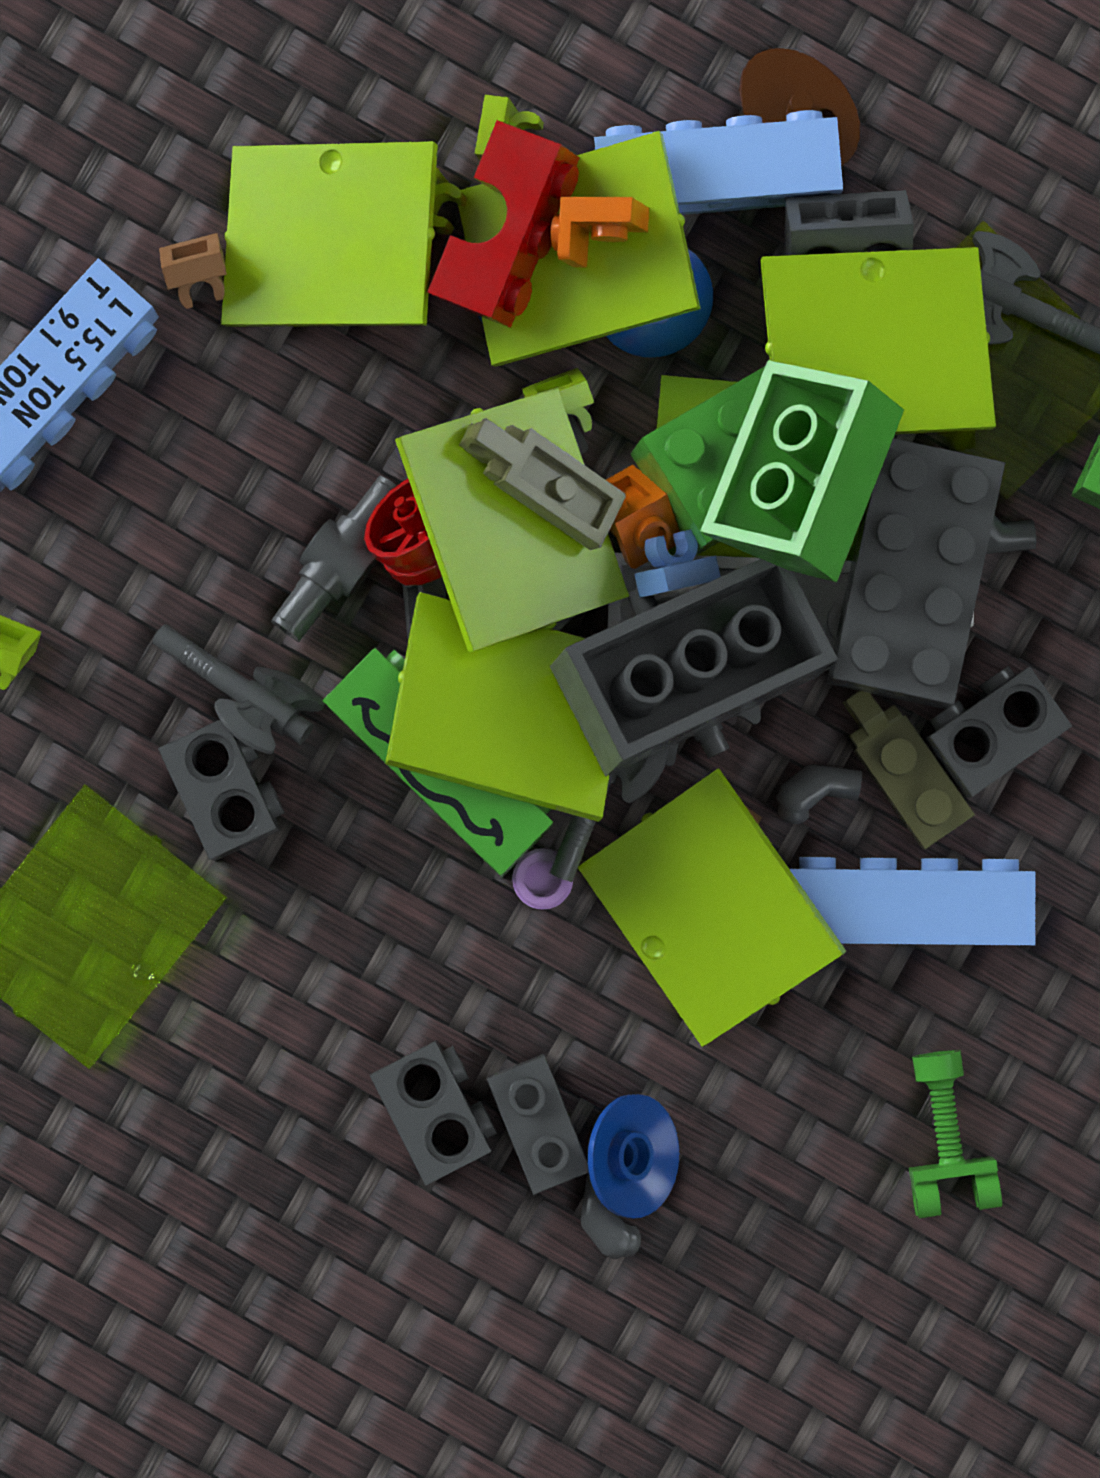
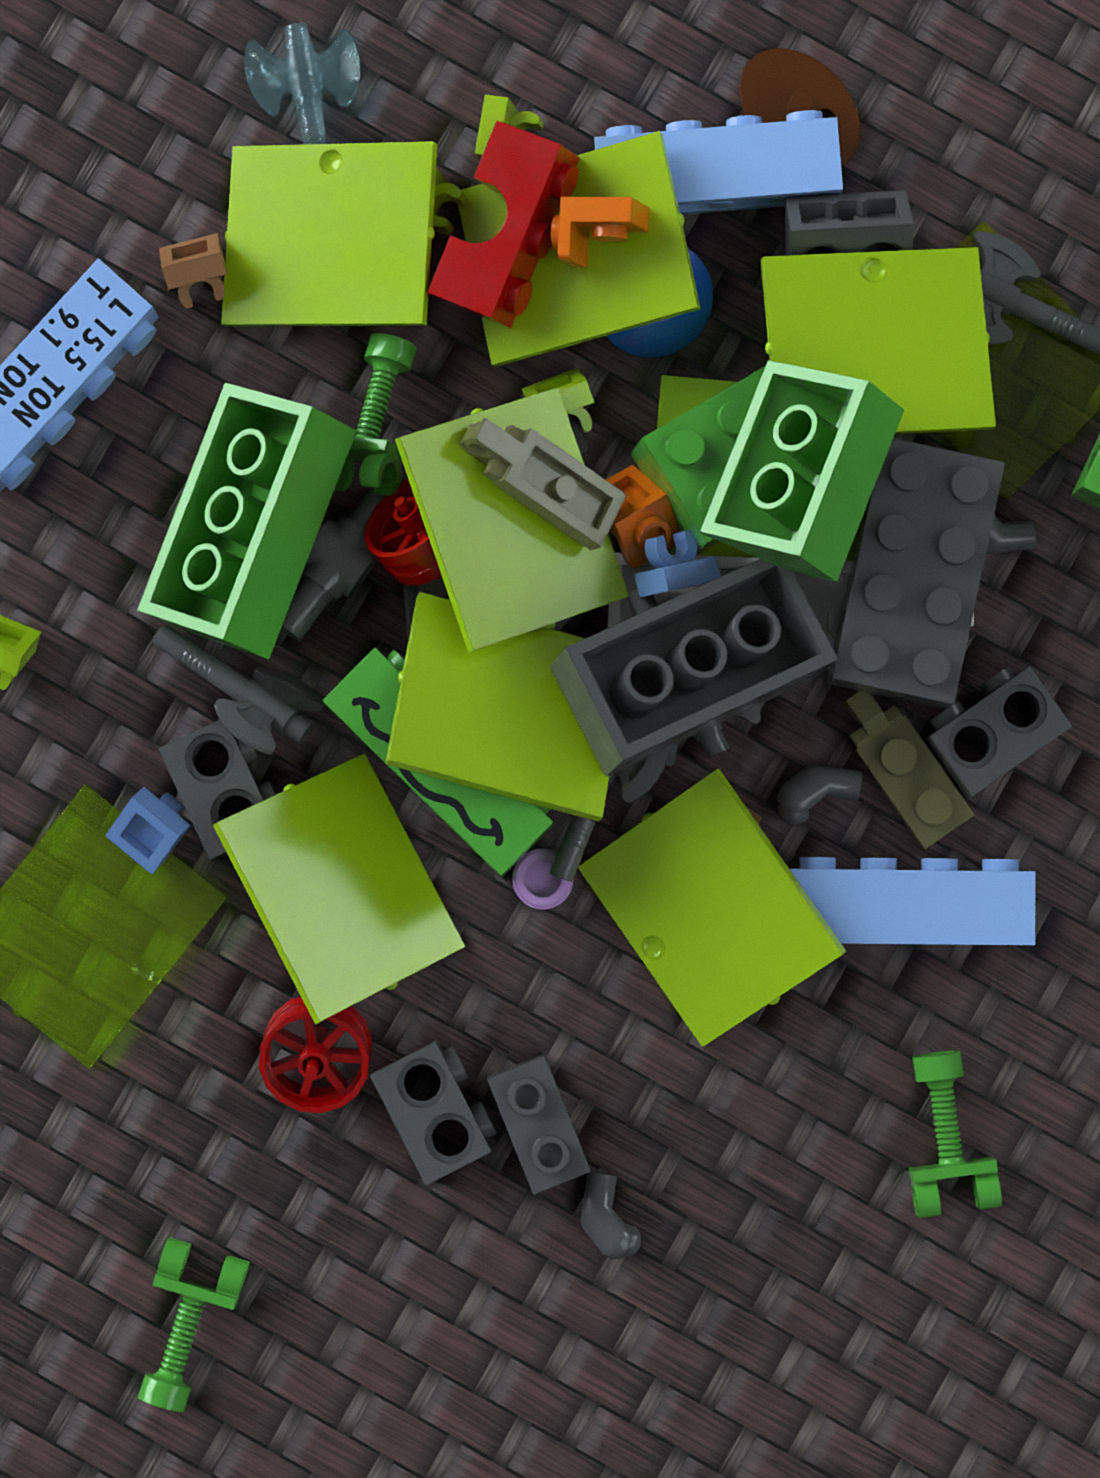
blue dish [588,1094,679,1218] -> none
none -> medium blue tile [106,787,191,875]
none -> bright green brick [137,383,357,660]
none -> bright green bar [137,1237,250,1412]
none -> lime piece [213,753,465,1024]
none -> clear light blue piece [244,23,360,145]
none -> red wheel [259,996,373,1113]
none -> bright green bar [334,333,417,495]

